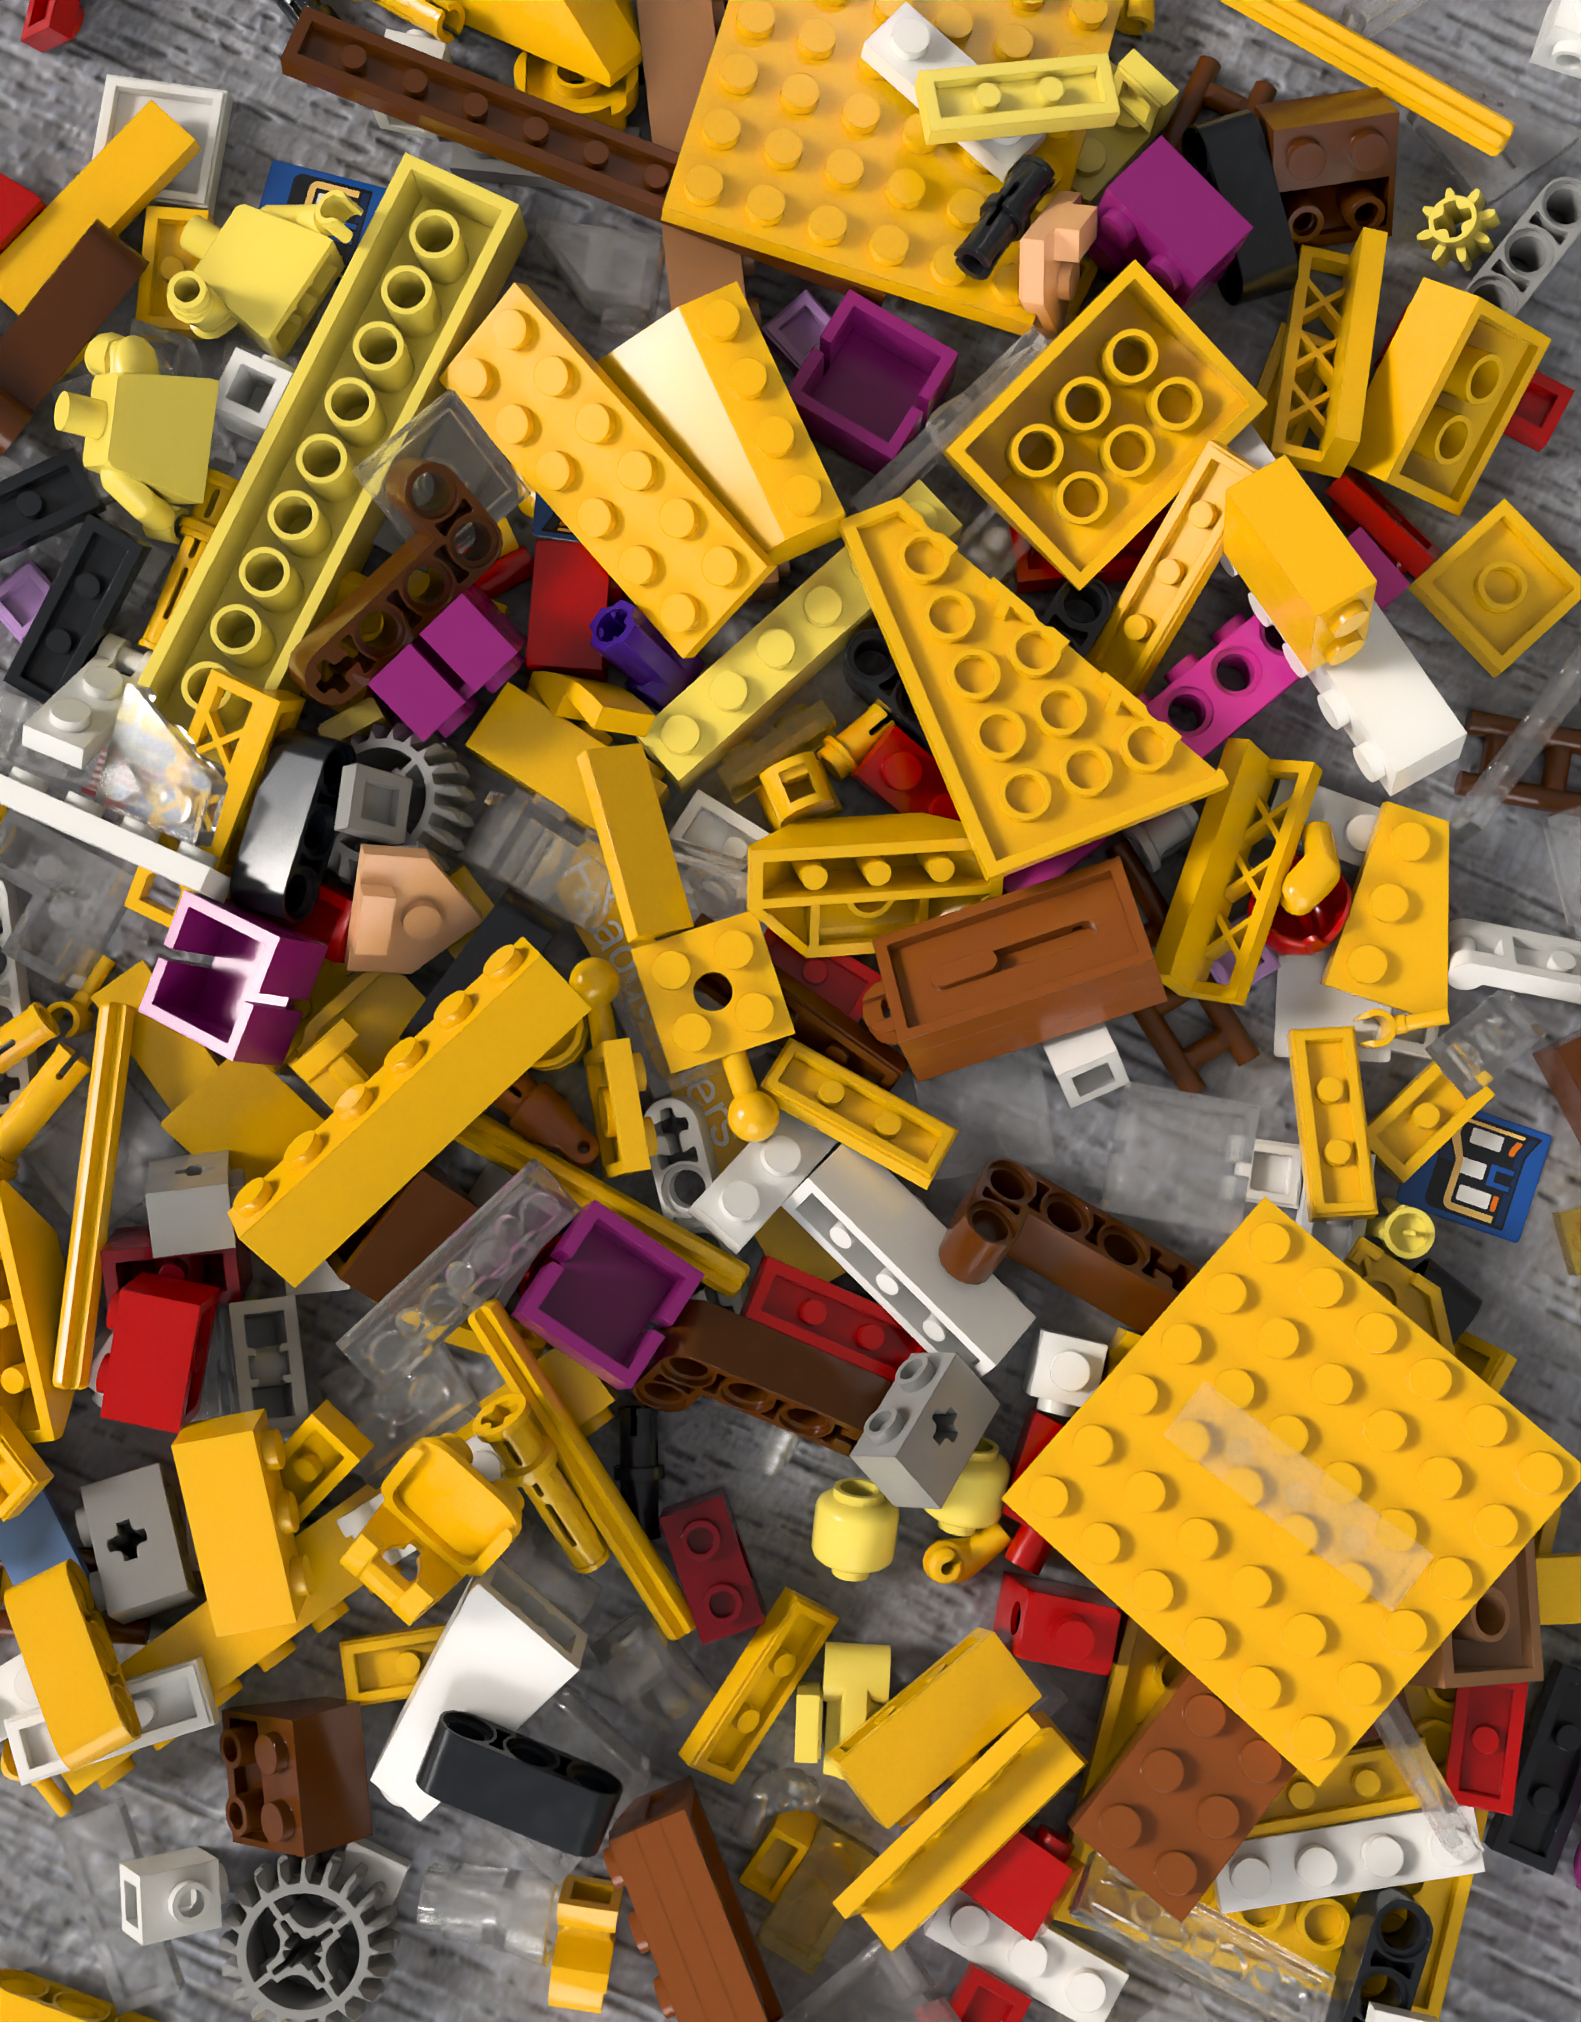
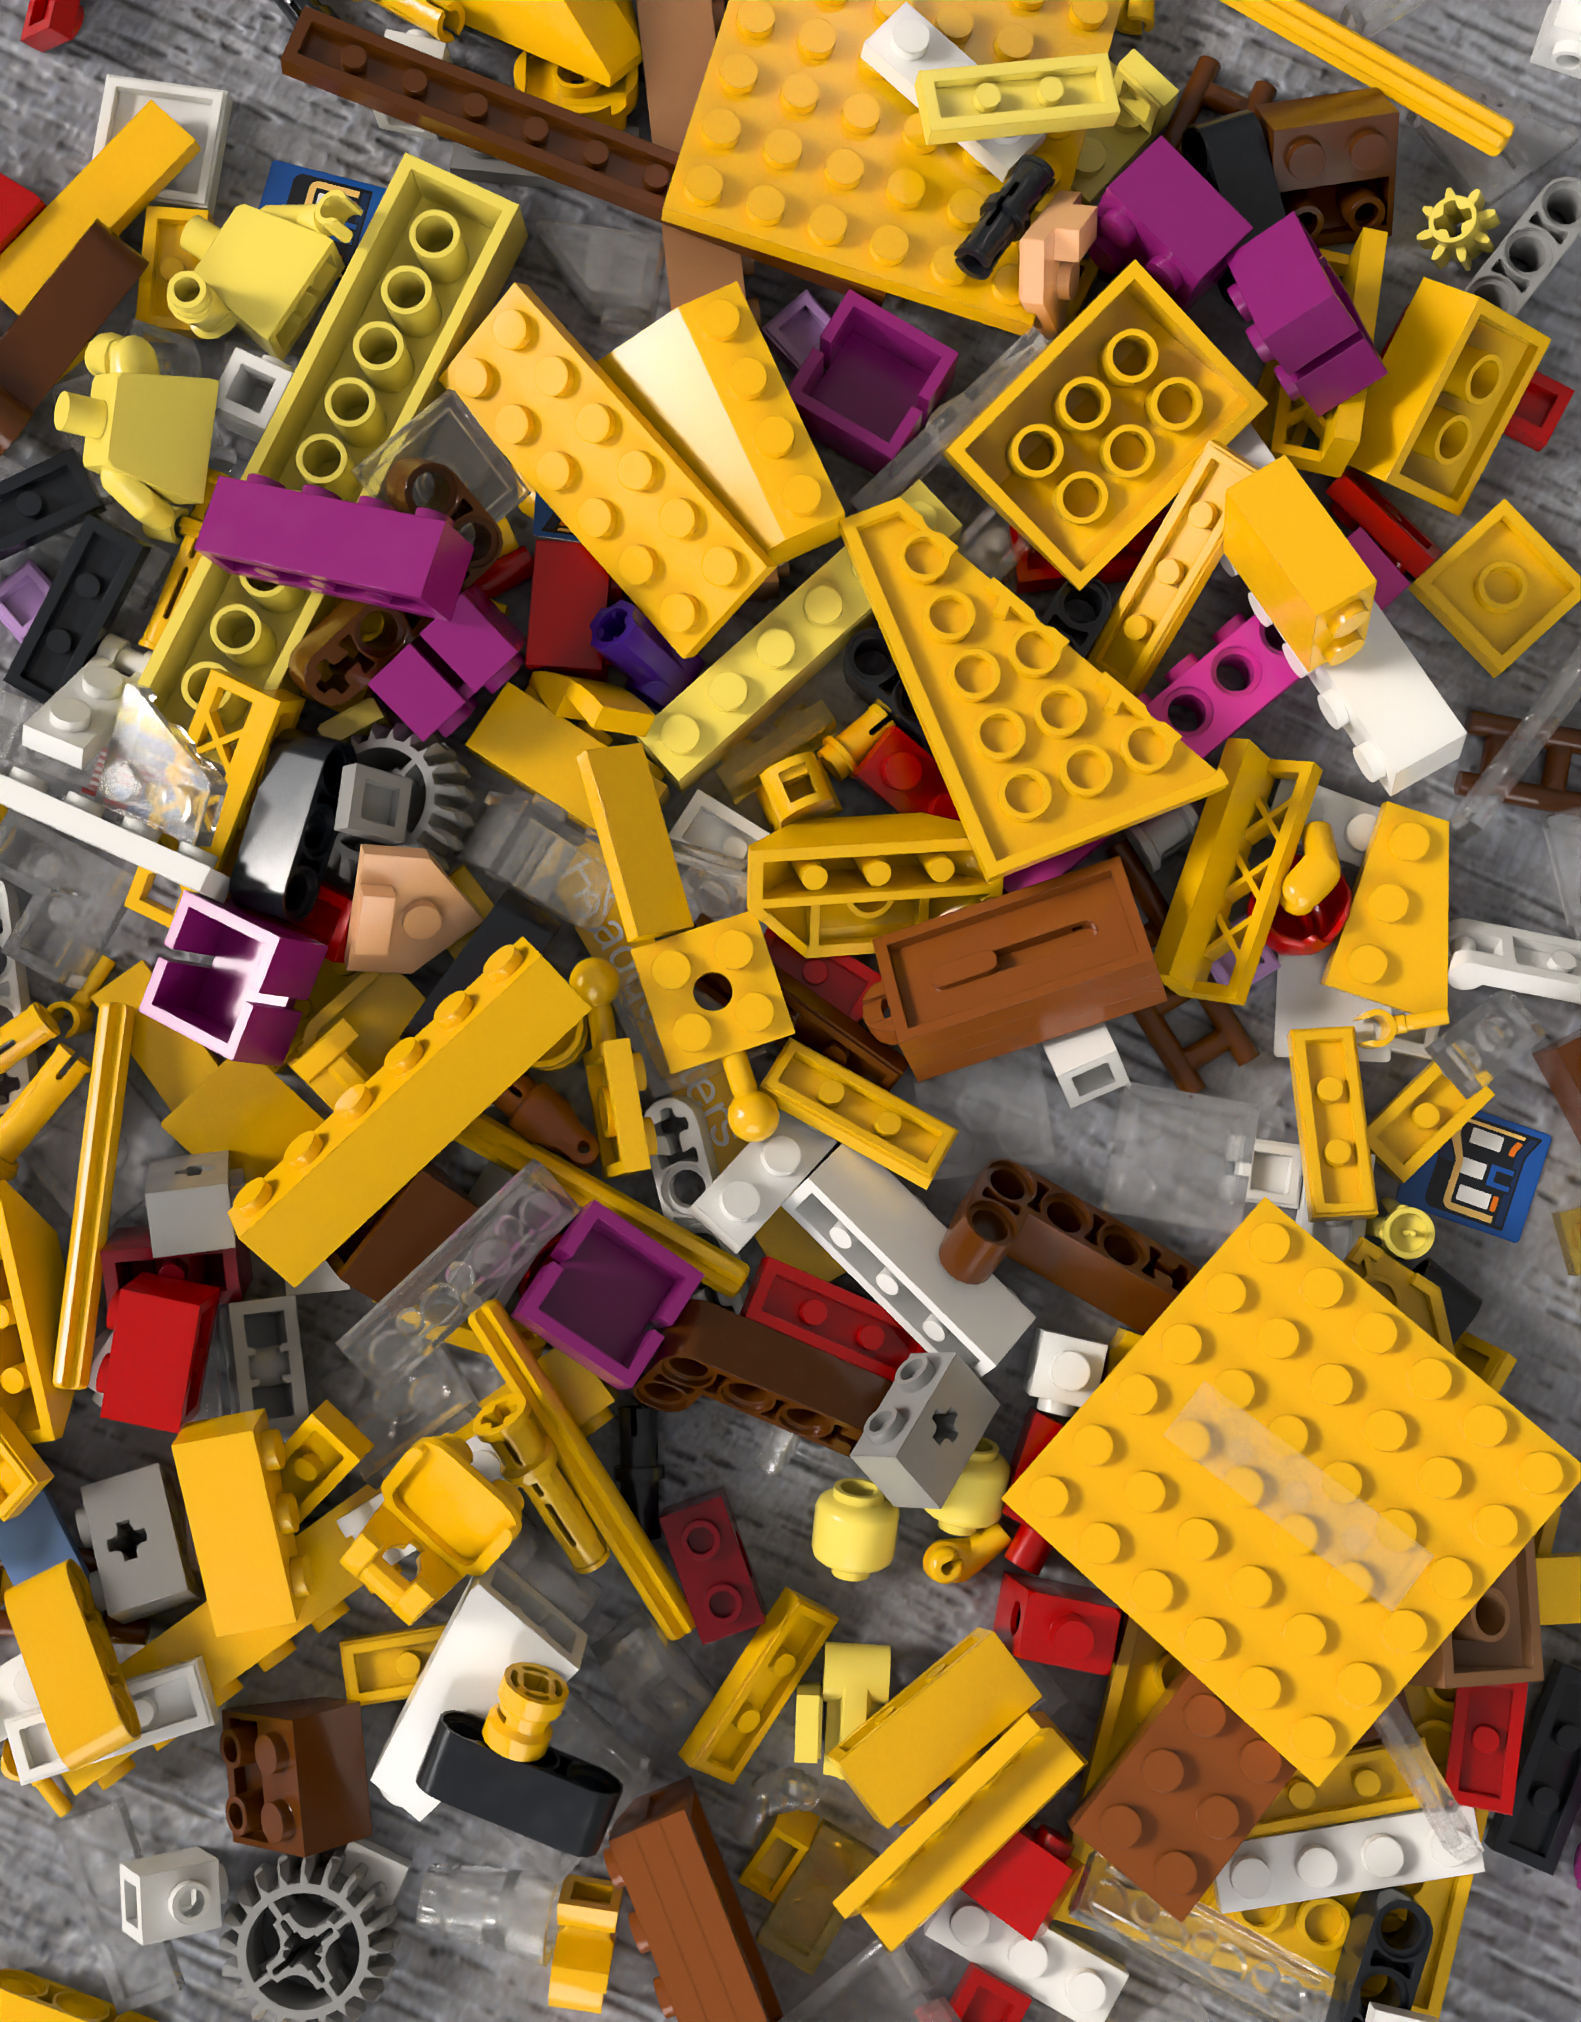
none -> magenta brick [194,473,475,622]
none -> yellow wheel [482,1662,569,1762]
none -> magenta piece [1225,211,1388,417]

